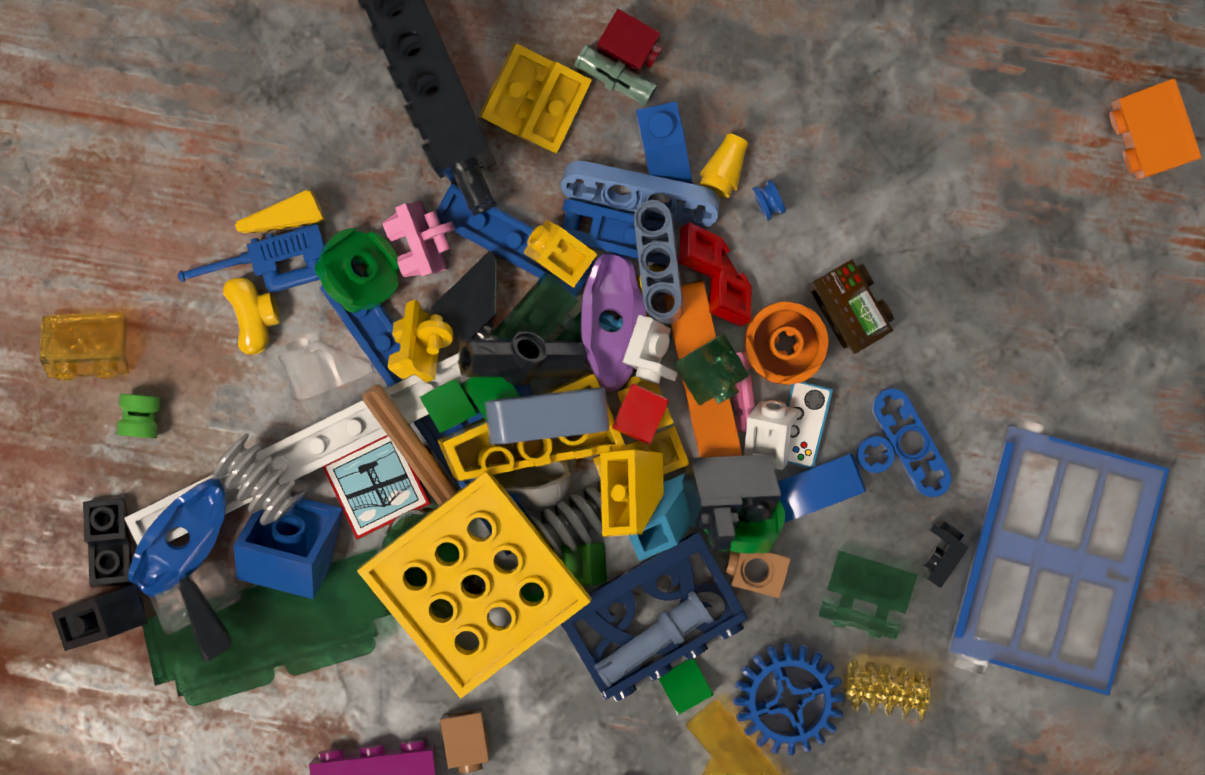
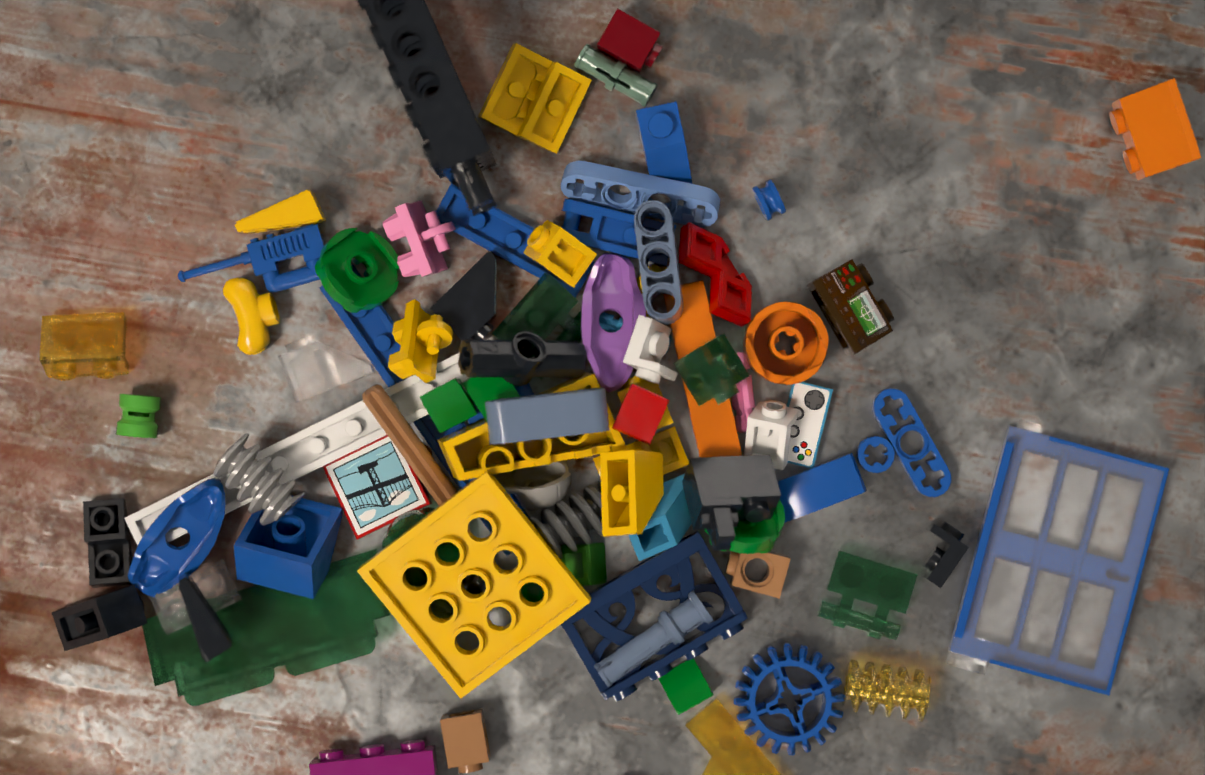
yellow cone [699,134,749,198] -> none

